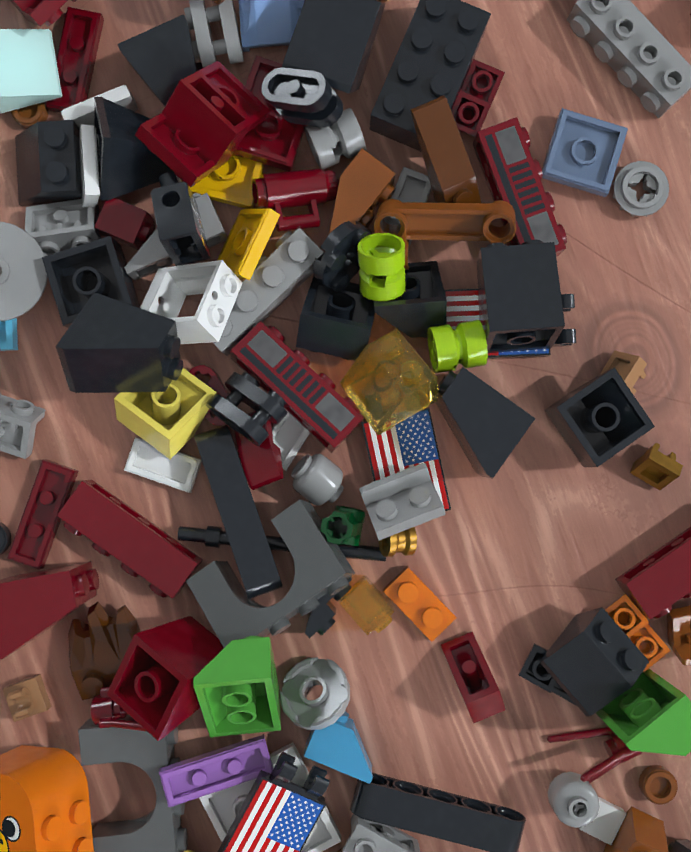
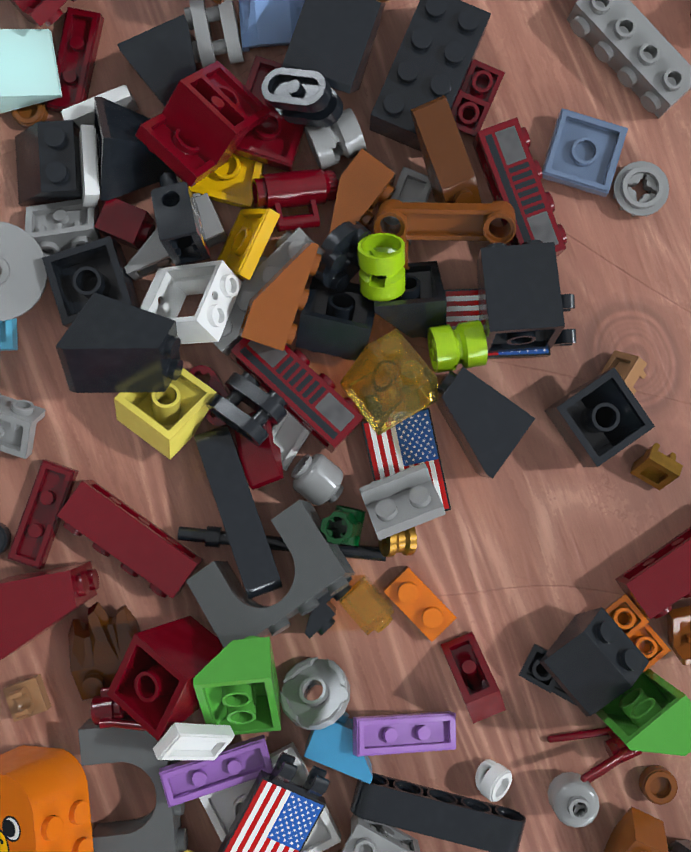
white tile [124,437,202,493] -> none
white tile [579,797,627,845] -> none
none -> white tile [153,723,235,760]
none -> dark orange slope [239,242,321,351]
none -> medium lavender tile [353,711,456,757]
none -> white tile [475,759,512,802]

